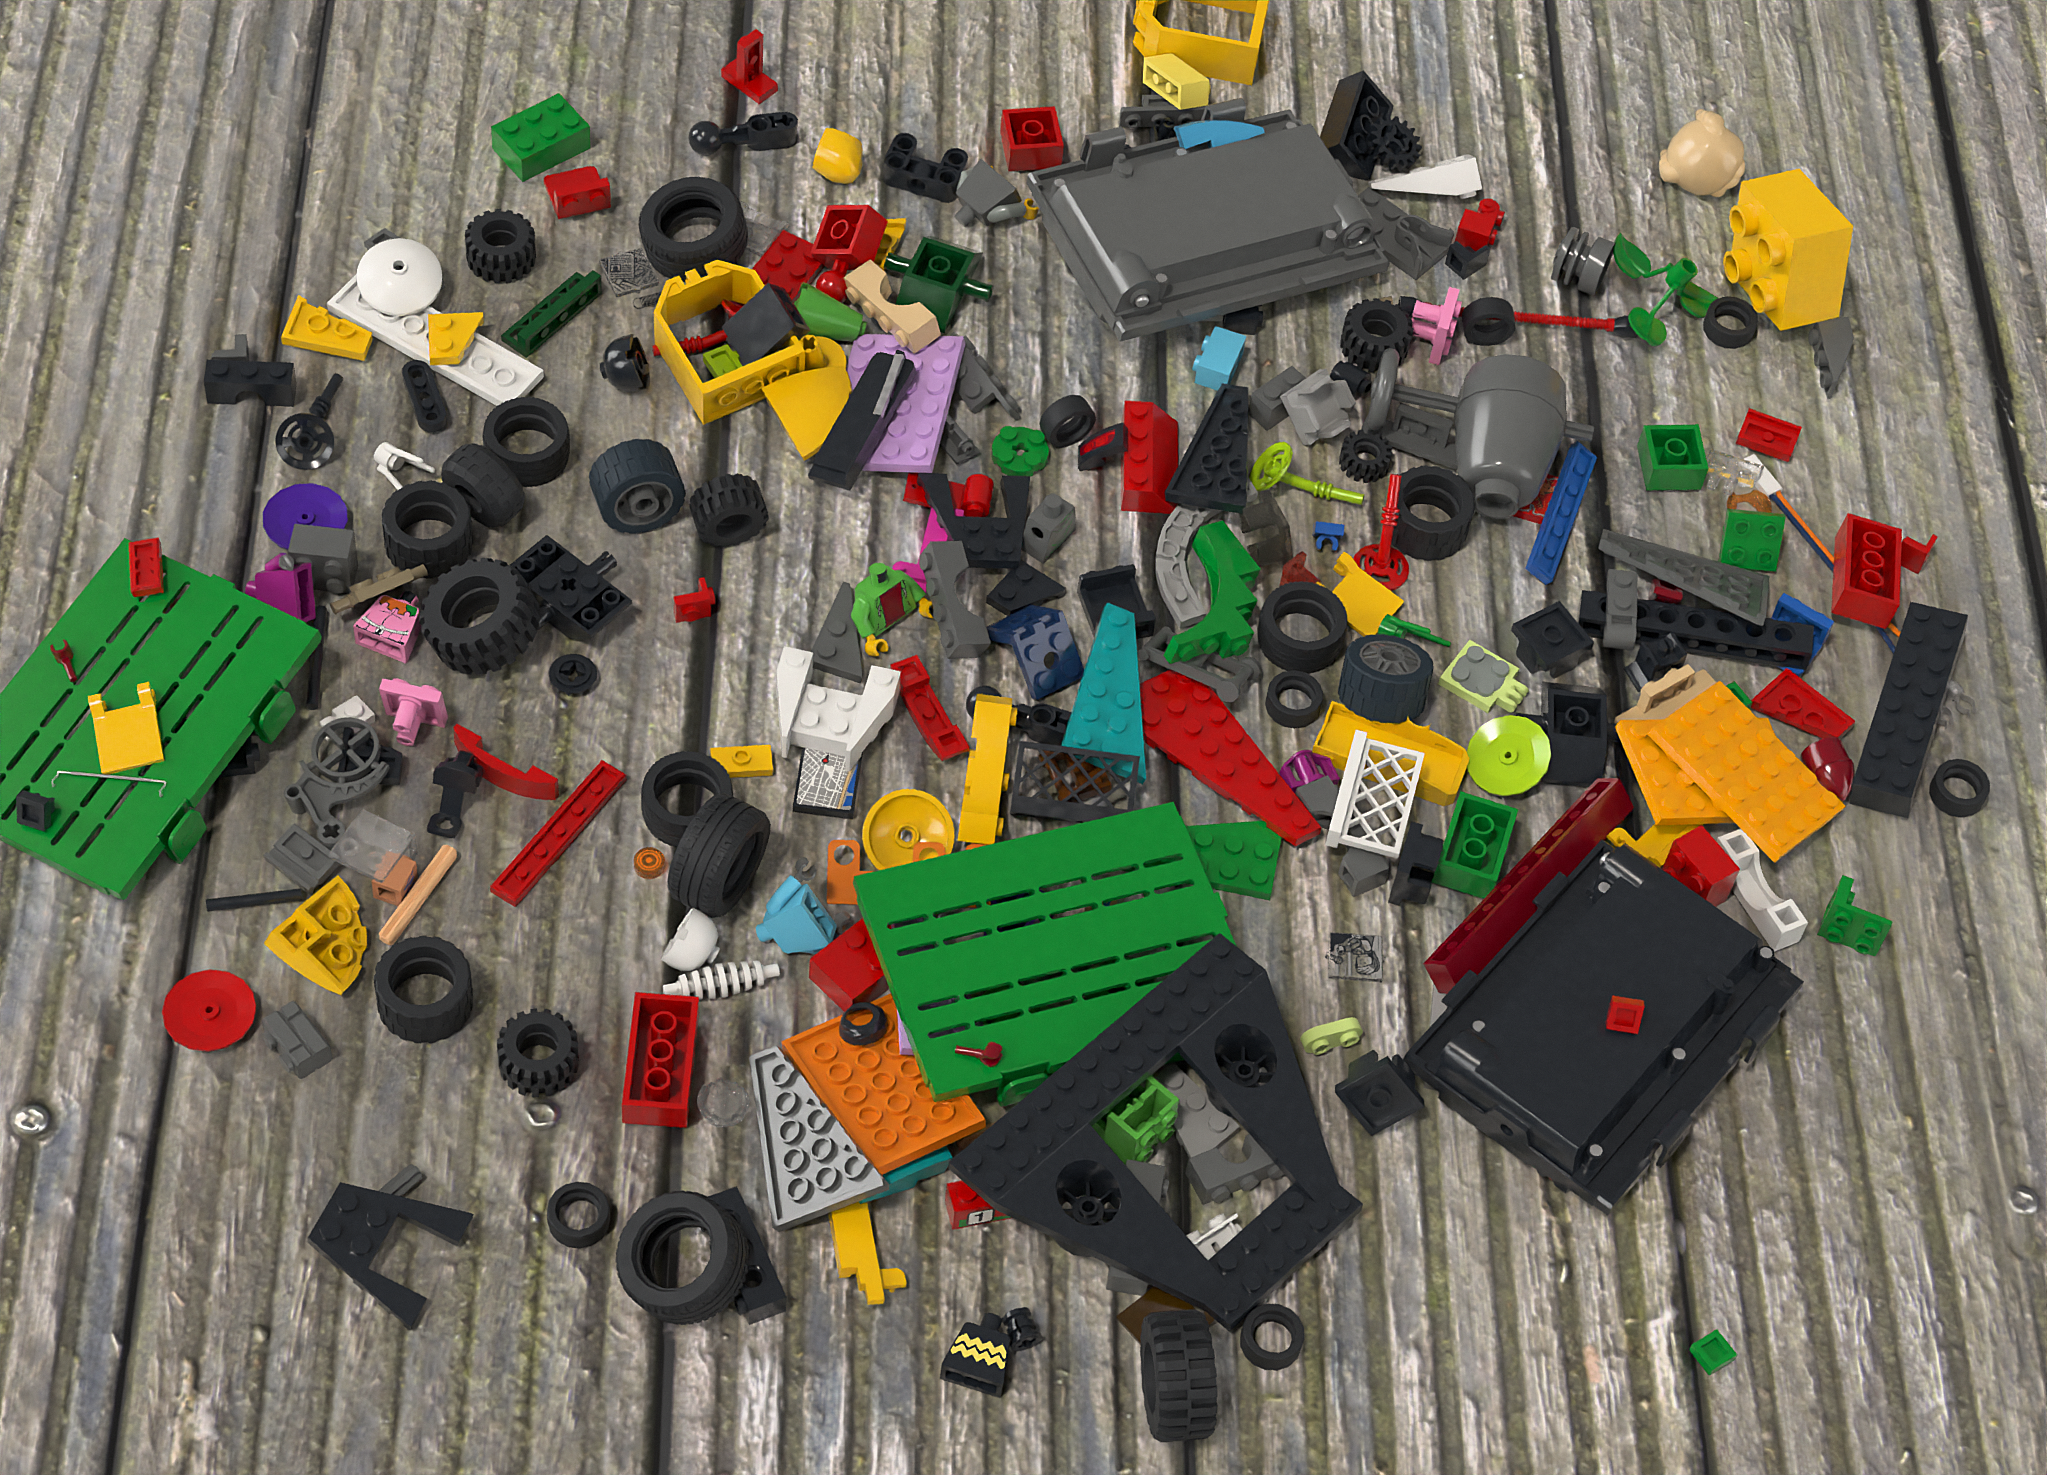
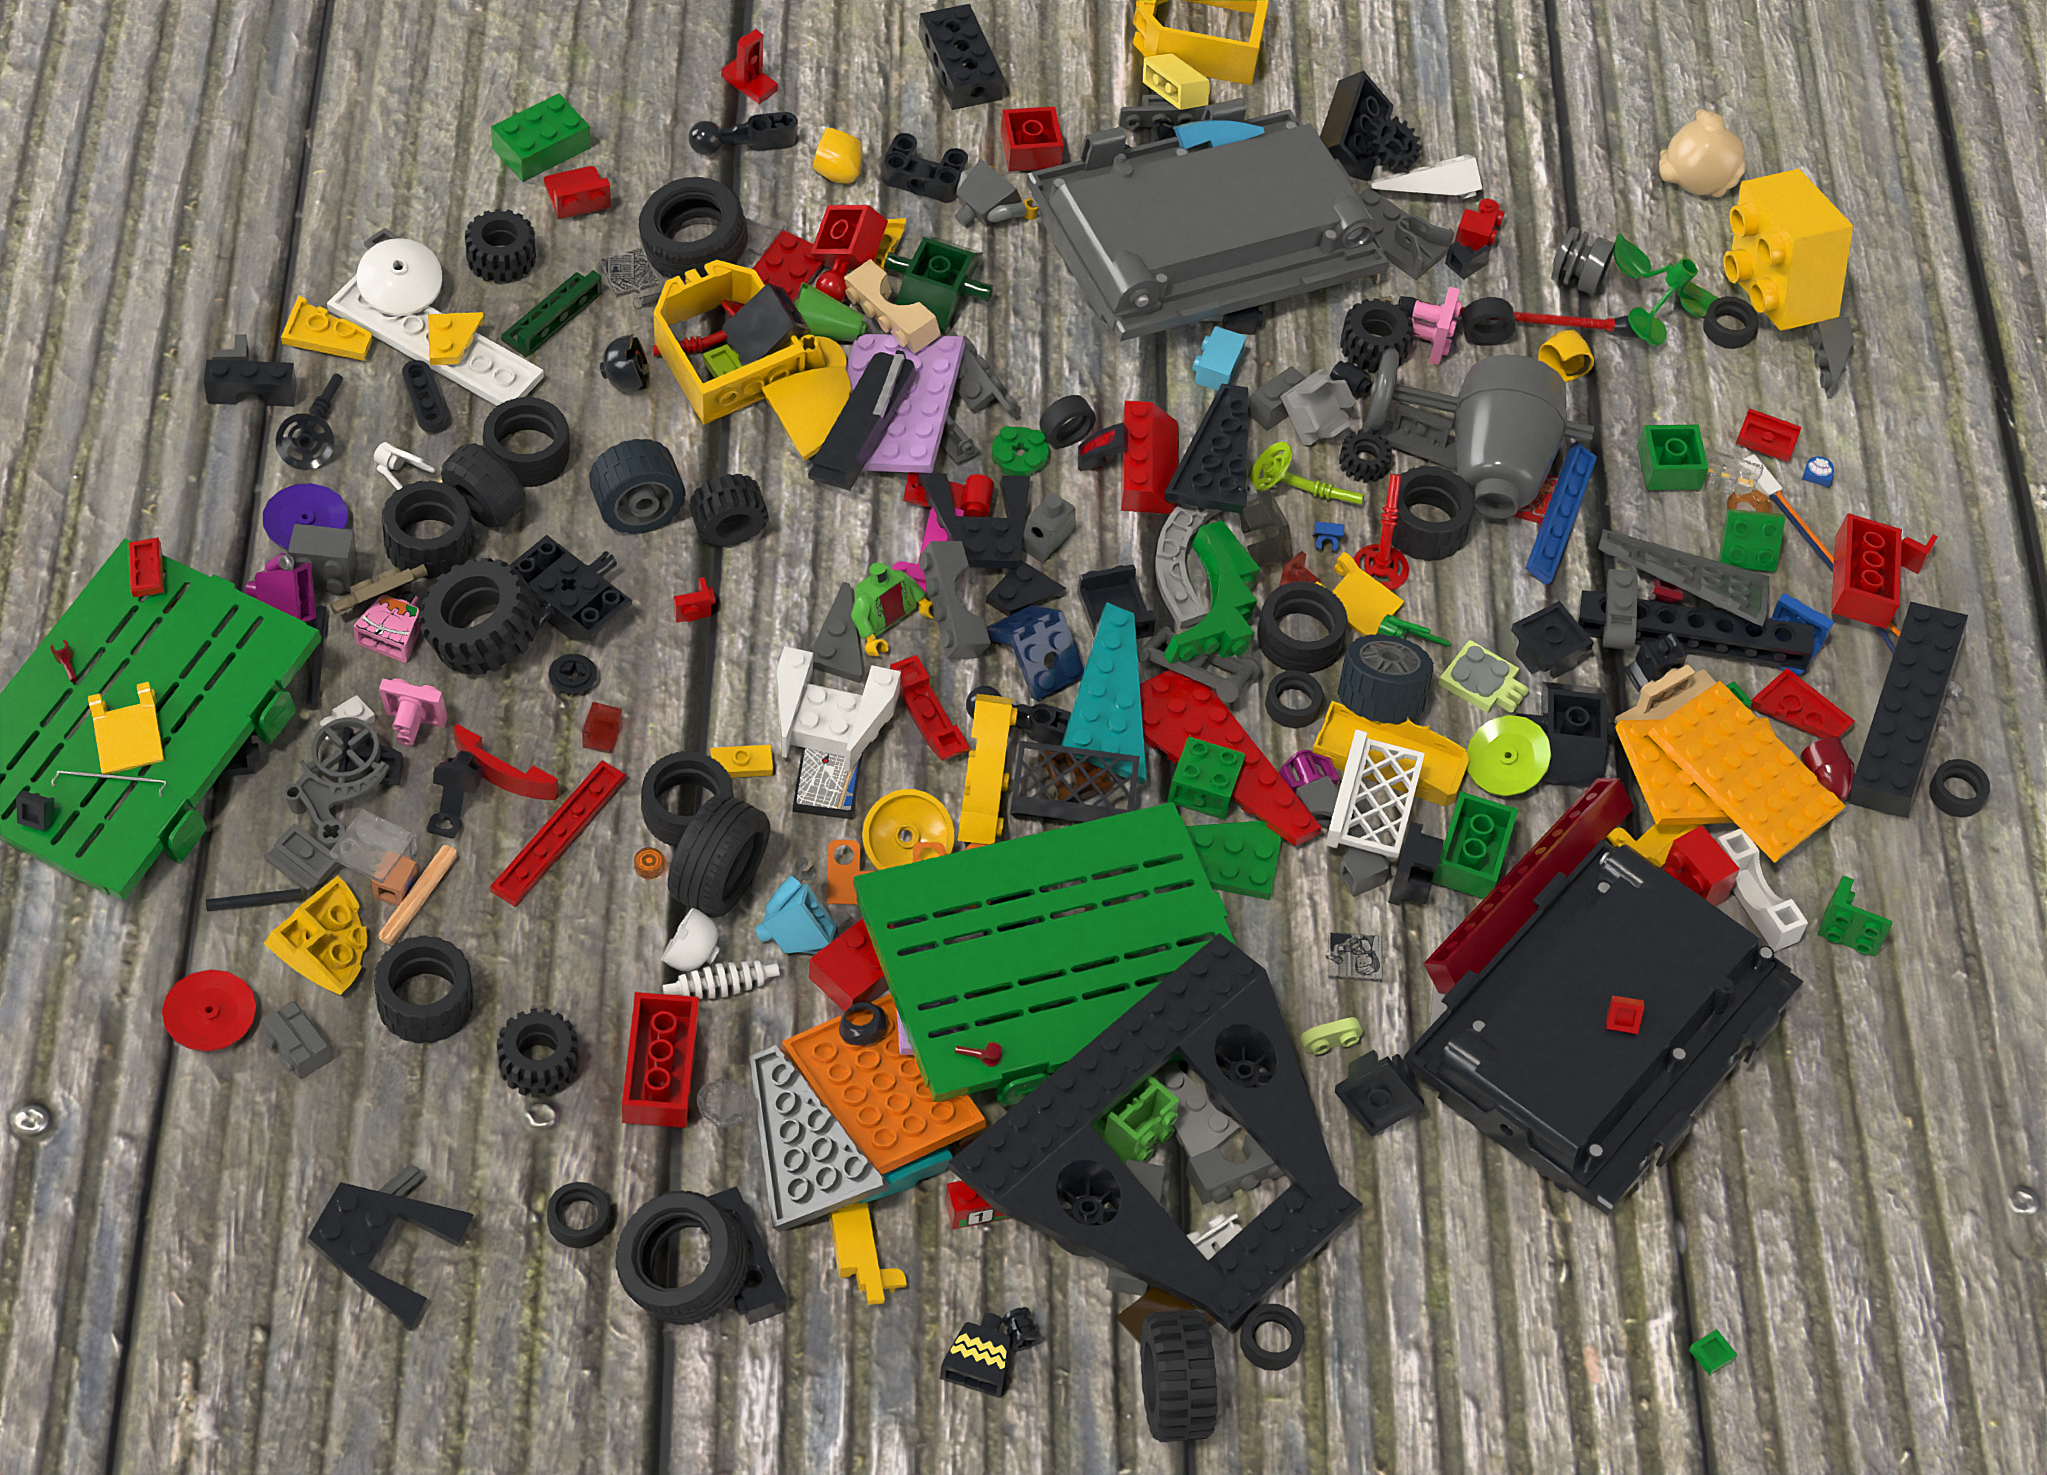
none -> clear red panel [582,702,622,754]
none -> black brick [918,4,1004,110]
none -> green bracket [1167,737,1245,820]
none -> yellow piece [1538,330,1594,383]
none -> tile [1802,456,1834,487]

